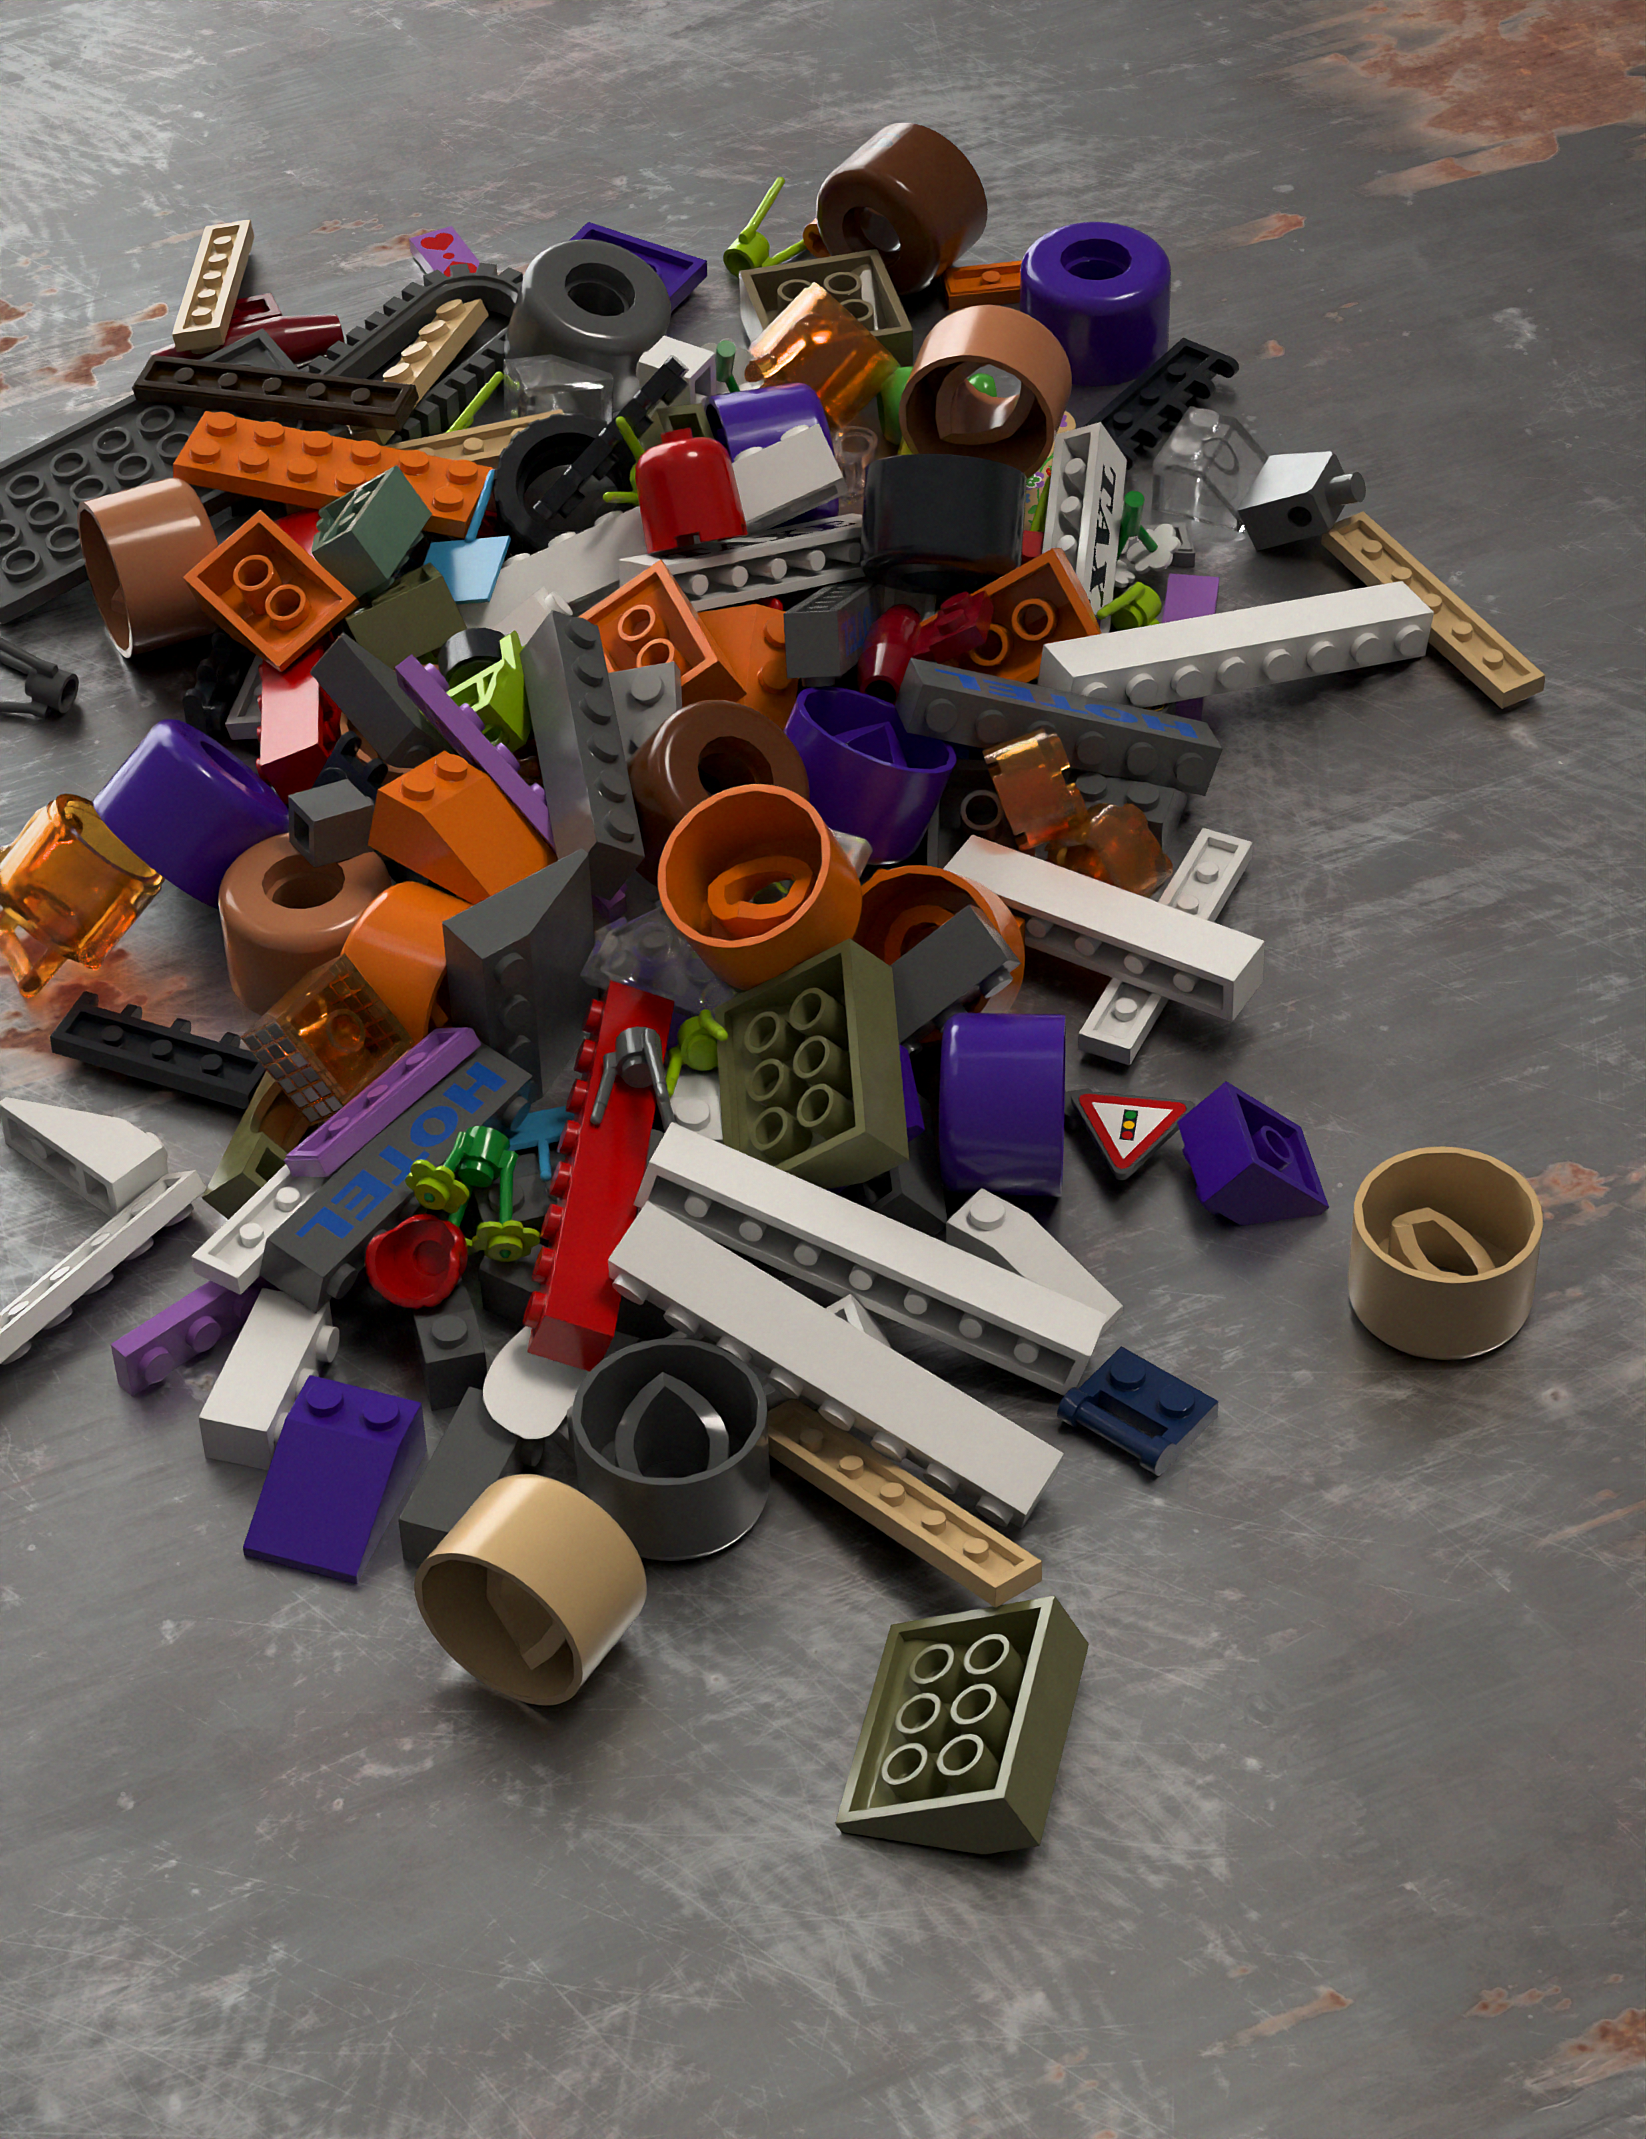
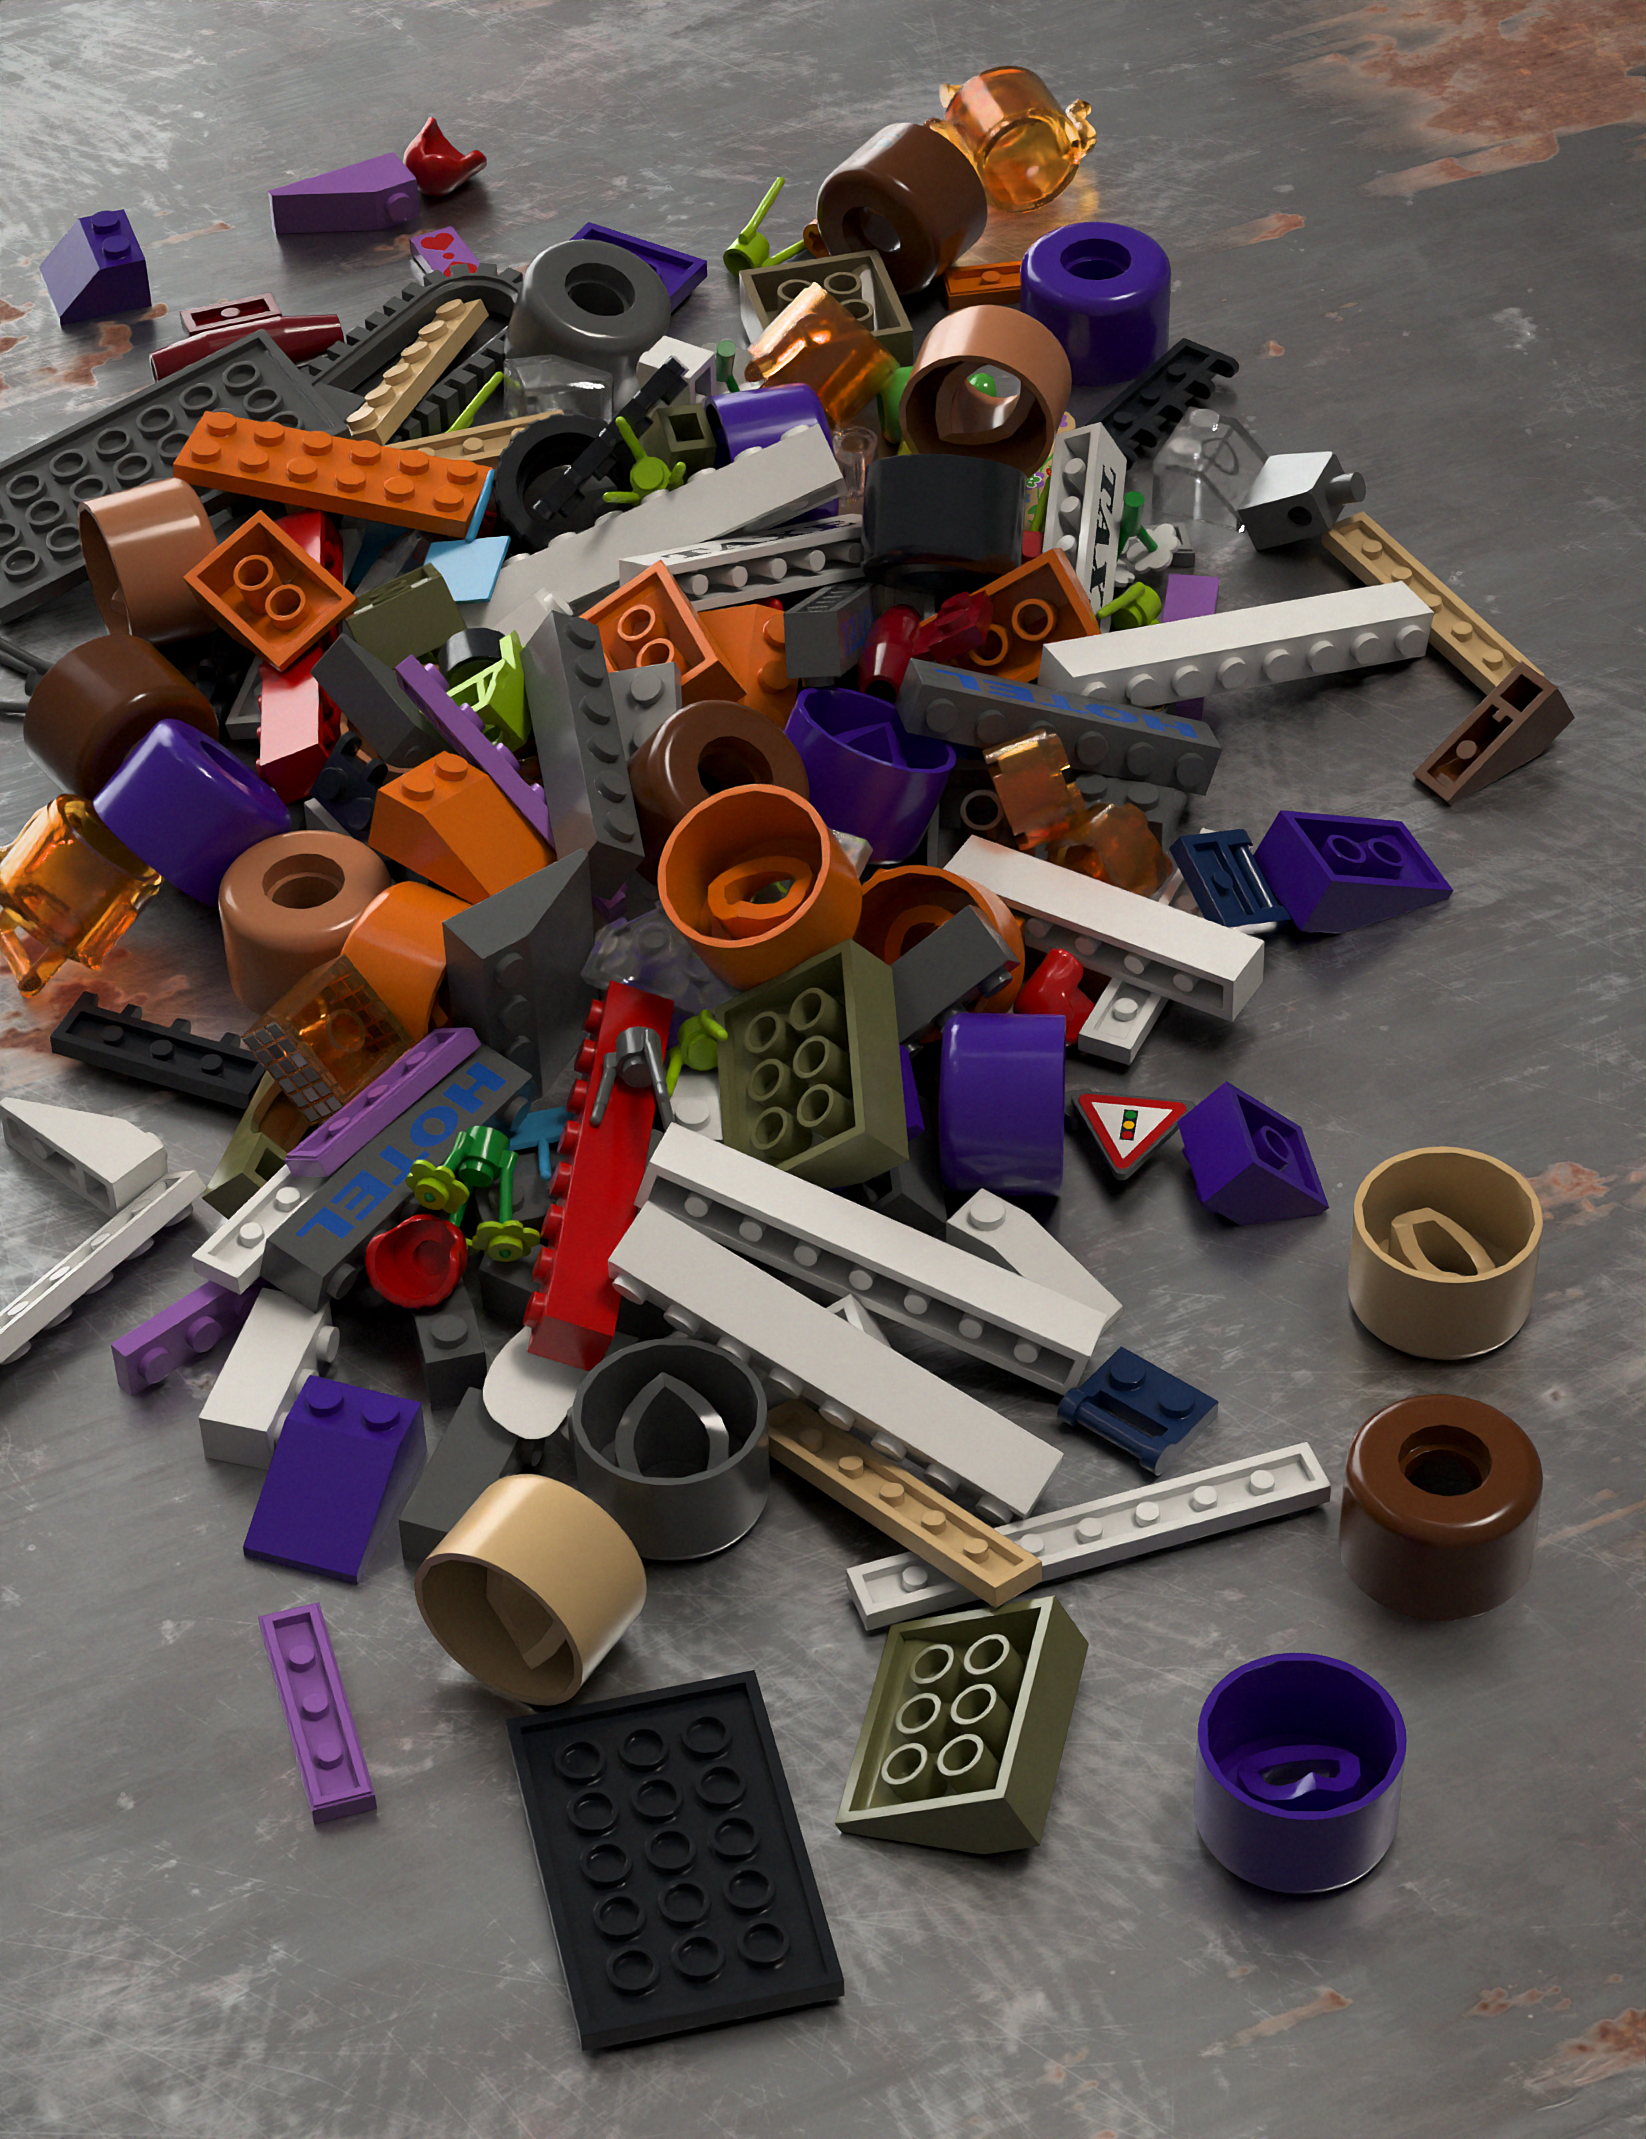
dark brown tile [132,355,419,431] -> none
tan plate [172,220,254,354] -> none
dark grey brick [288,779,375,868] -> none
sand green wedge [311,465,432,598] -> none
red cylinder [635,428,748,554] -> none
none -> reddish brown piece [23,634,219,826]
none -> dark purple slope [39,209,152,325]
none -> medium lavender tile [258,1602,377,1824]
none -> medium lavender slope [268,152,420,234]
none -> red hair [403,117,487,197]
none -> black plate [505,1670,845,2051]
none -> white plate [846,1442,1331,1631]
none -> clear orange piece [922,66,1097,213]
none -> red hair [1013,948,1095,1048]
none -> dark blue plate [1169,829,1293,937]
none -> dark purple piece [1193,1653,1407,1894]
none -> dark purple slope [1253,810,1454,934]
none -> reddish brown piece [1338,1394,1543,1621]
none -> reddish brown slope [1413,661,1575,806]

